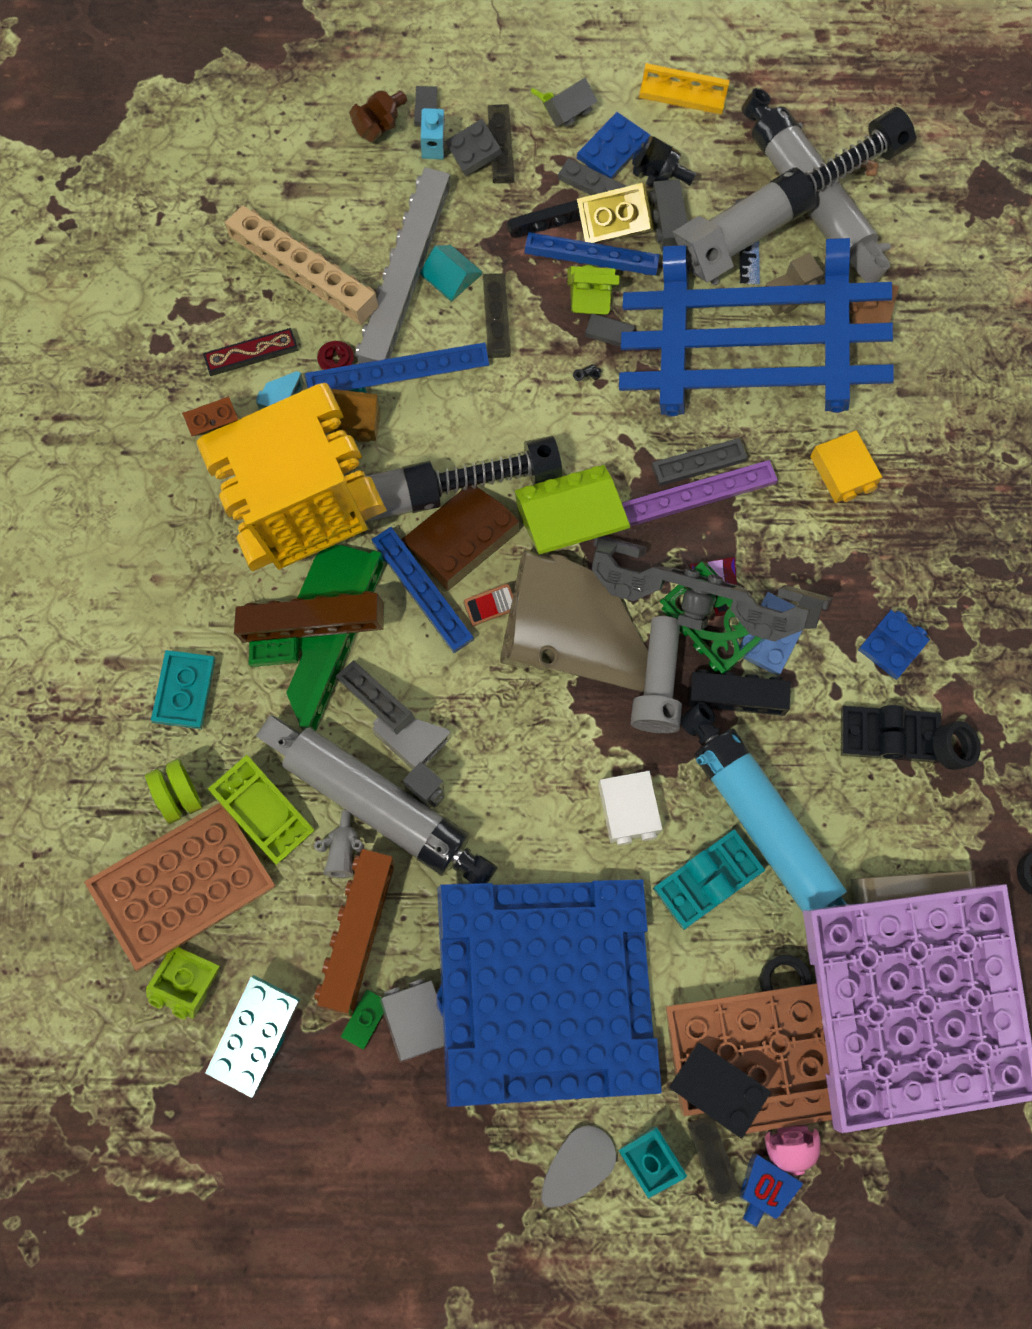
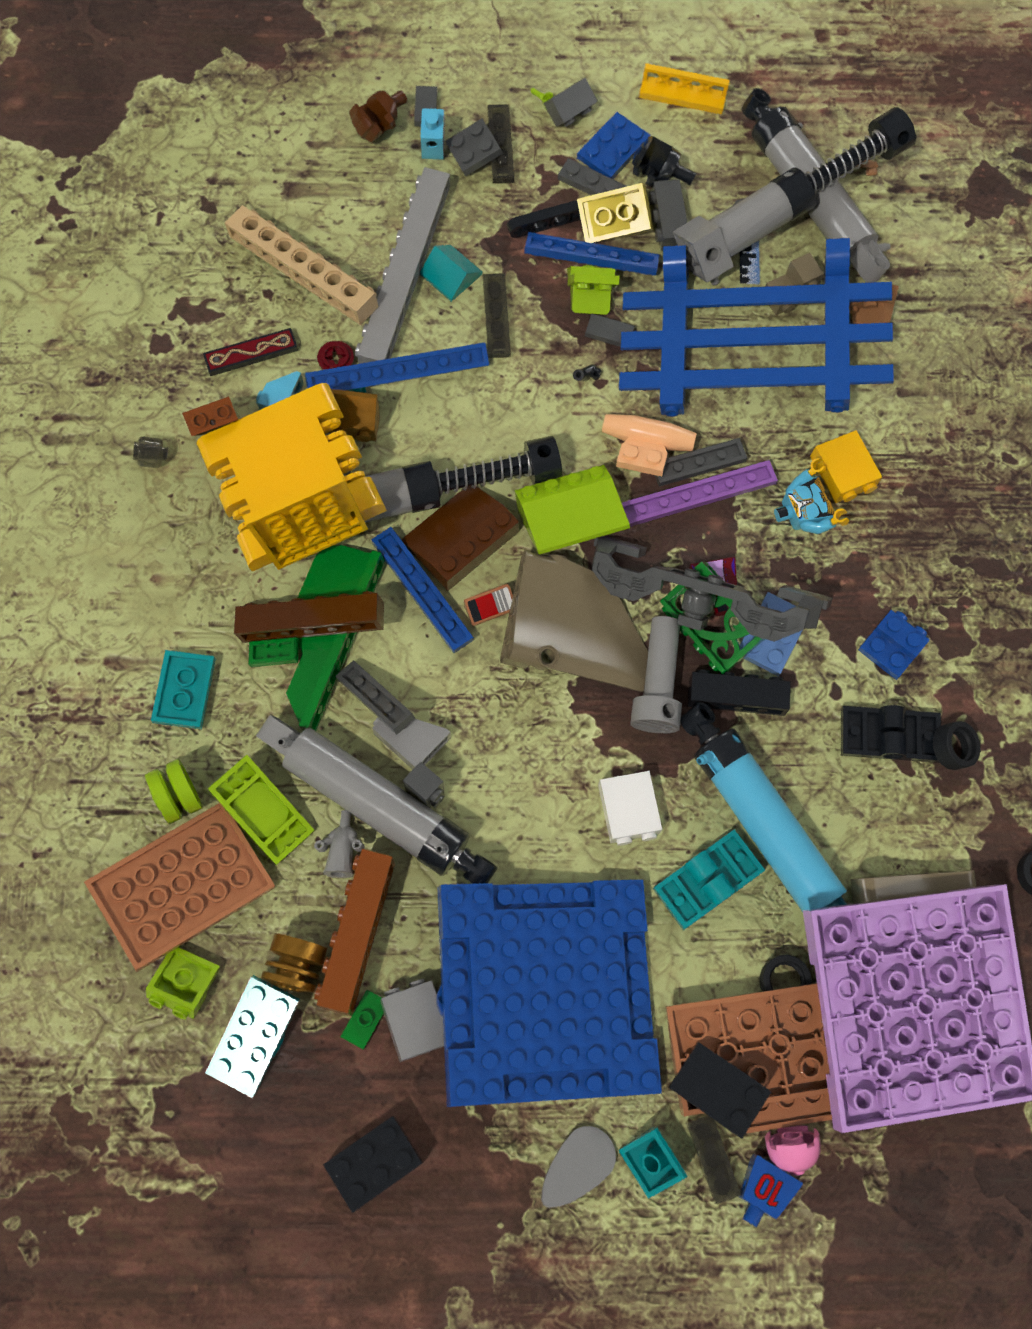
none -> clear smoke head [133,436,168,468]
none -> pearl gold wheel [261,933,327,993]
none -> black brick [323,1116,424,1213]
none -> light nougat plate [602,414,697,477]
none -> medium azure torso [774,458,849,534]

